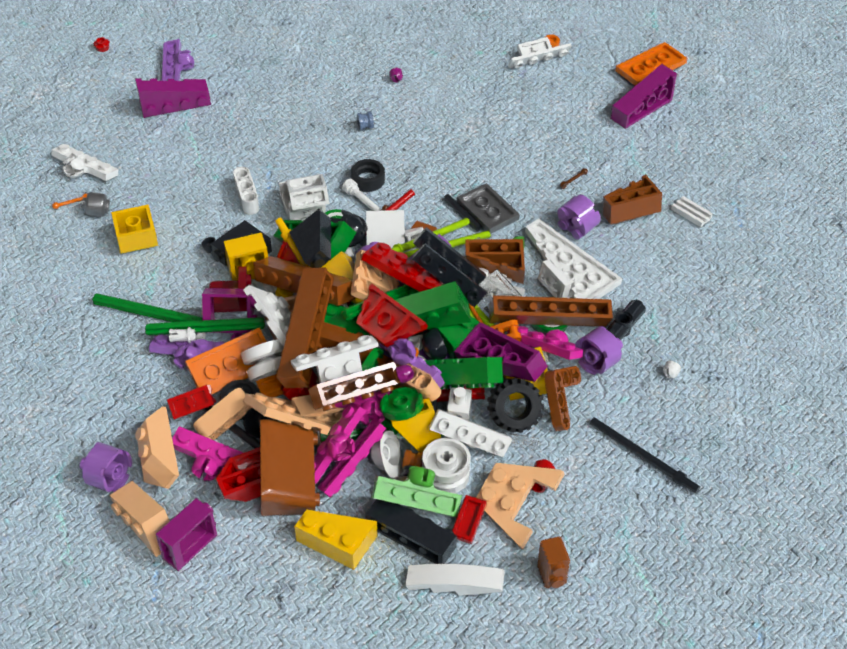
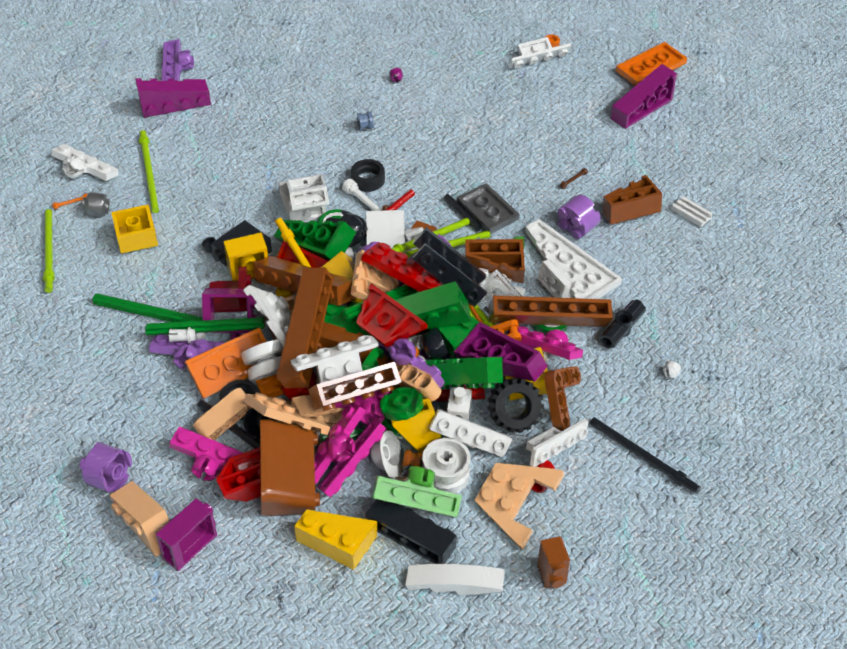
red plate [93,37,110,52] -> none
light nougat wedge [135,406,179,489] -> none
red hinge [167,385,216,420] -> none
white beam [233,167,259,215] -> none
black slope [289,208,331,268] -> none
magenta hinge [396,365,414,383] -> none
red tile [452,495,487,544] -> none
medium lavender brick [575,326,623,375] -> none
none -> lime bar [43,209,55,293]
none -> lime bar [139,130,159,213]
none -> white bracket [526,419,588,467]

